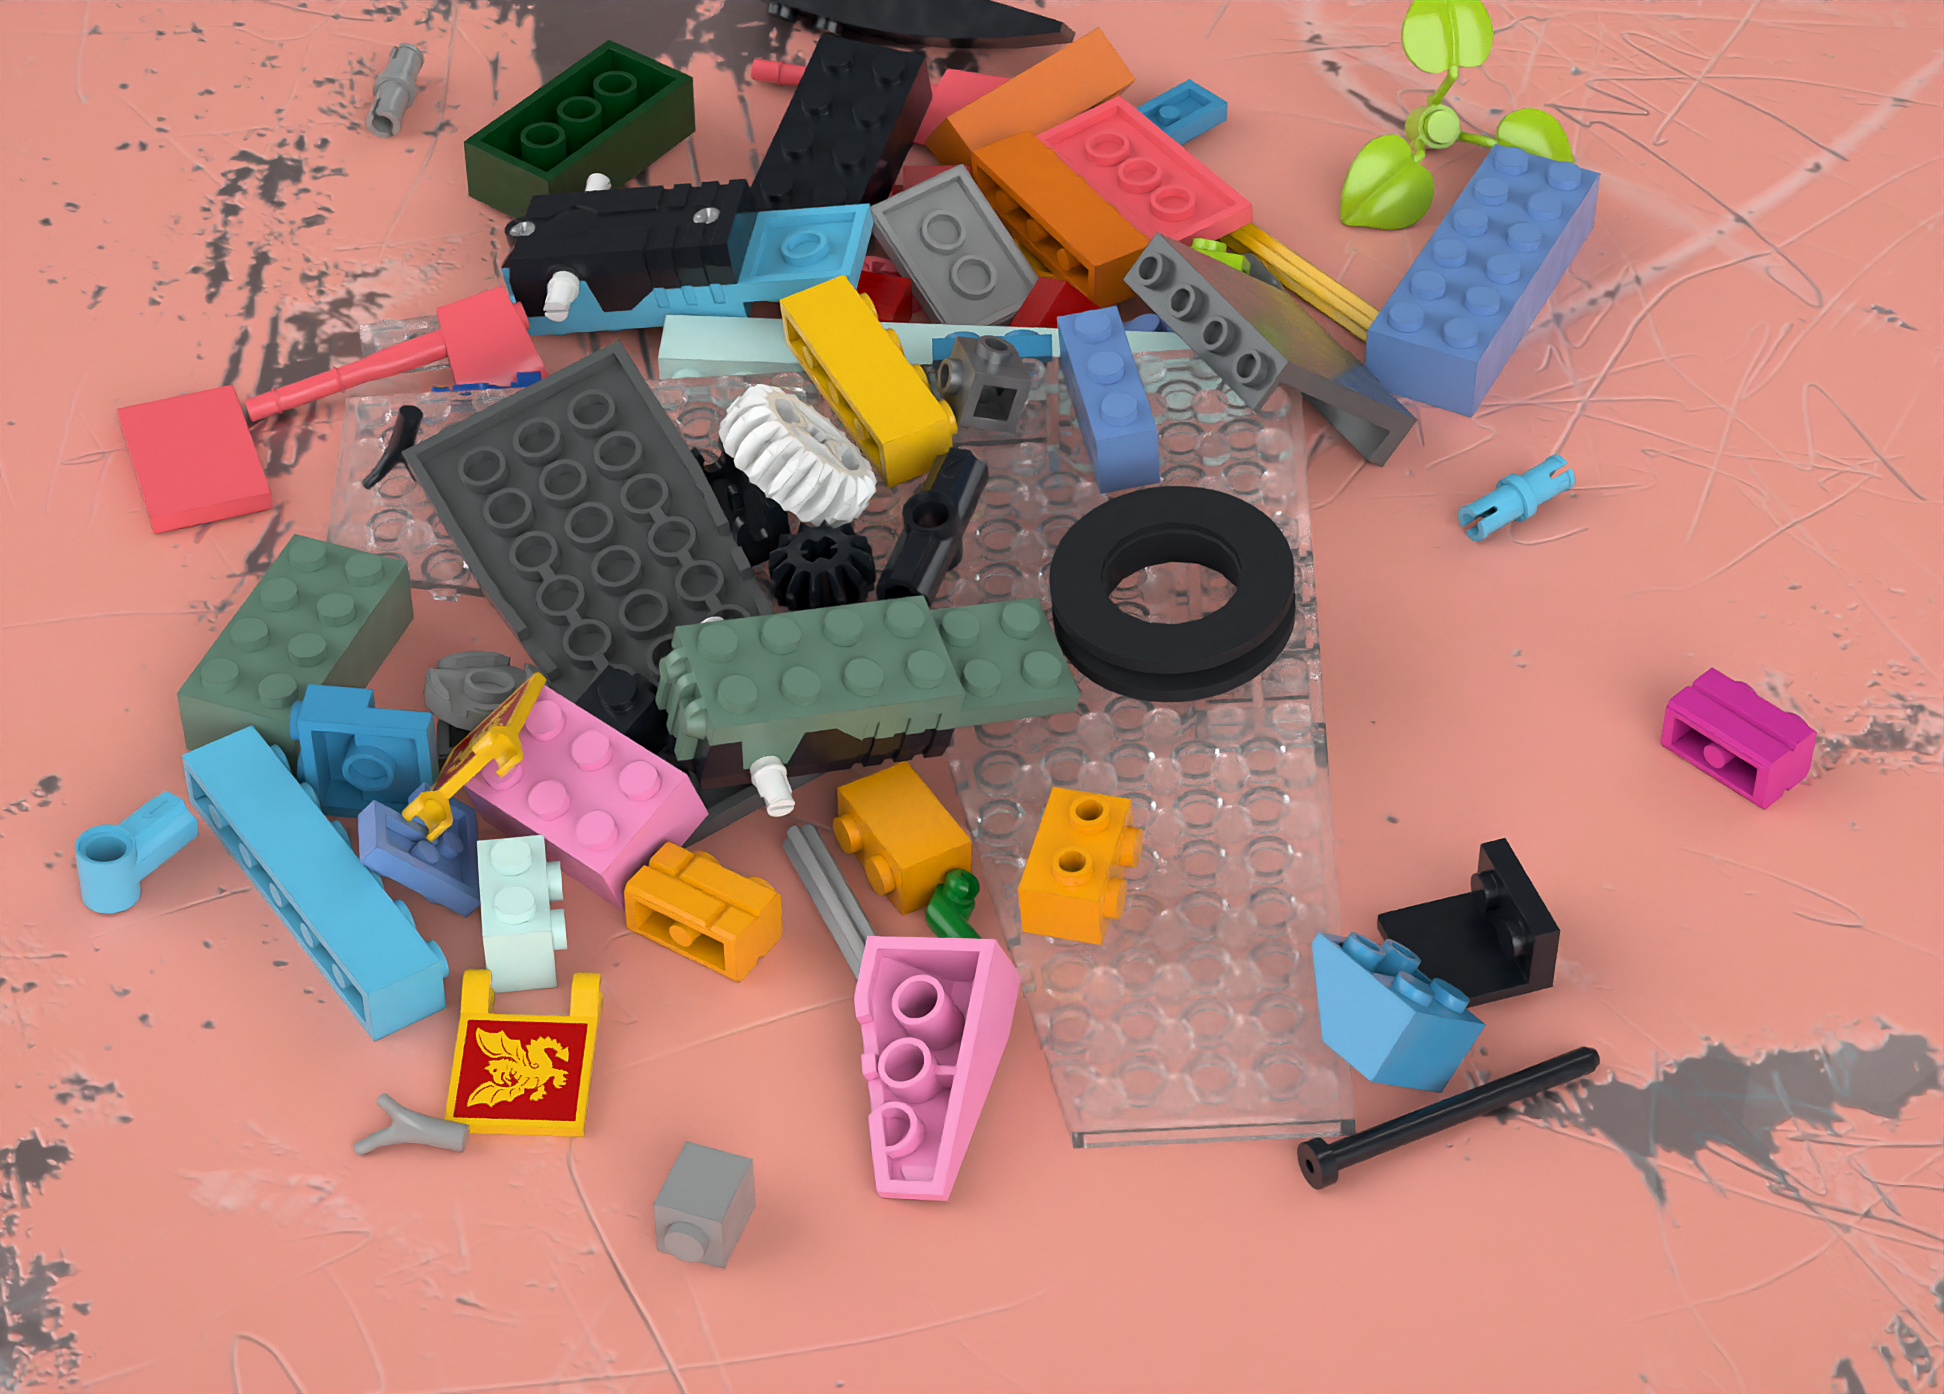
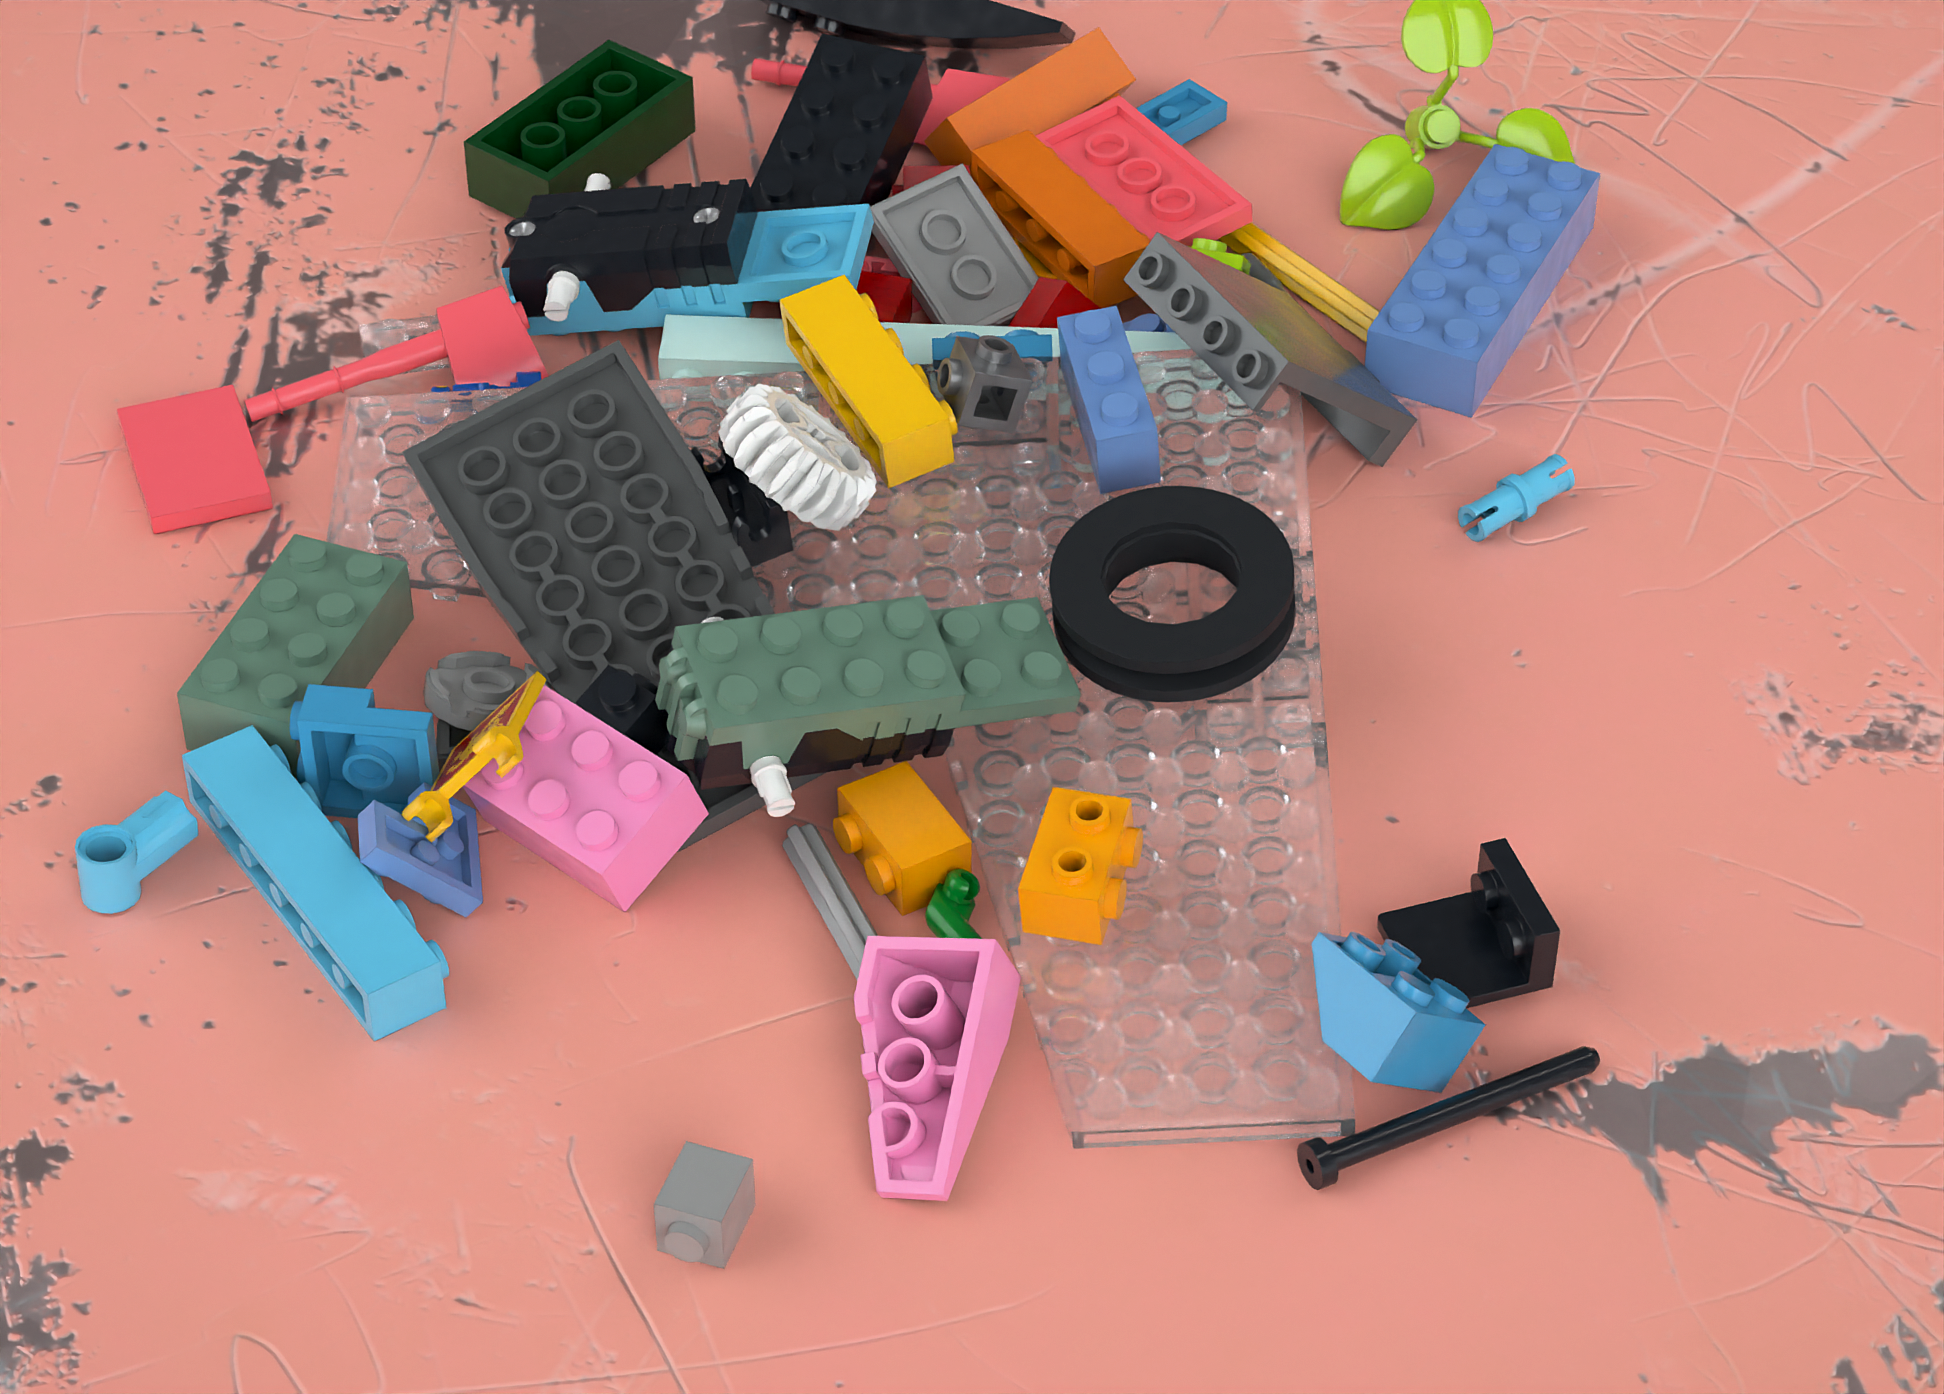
light grey bar [354,1093,470,1156] -> none
black bar [362,405,423,490] -> none
light grey pin [366,43,424,138] -> none
flag [444,969,604,1137] -> none
light aqua brick [477,835,567,993] -> none
light orange brick [624,841,783,983] -> none
black gear [768,519,877,612] -> none
black piece [876,447,989,609] -> none
dark pink brick [1660,667,1817,810] -> none

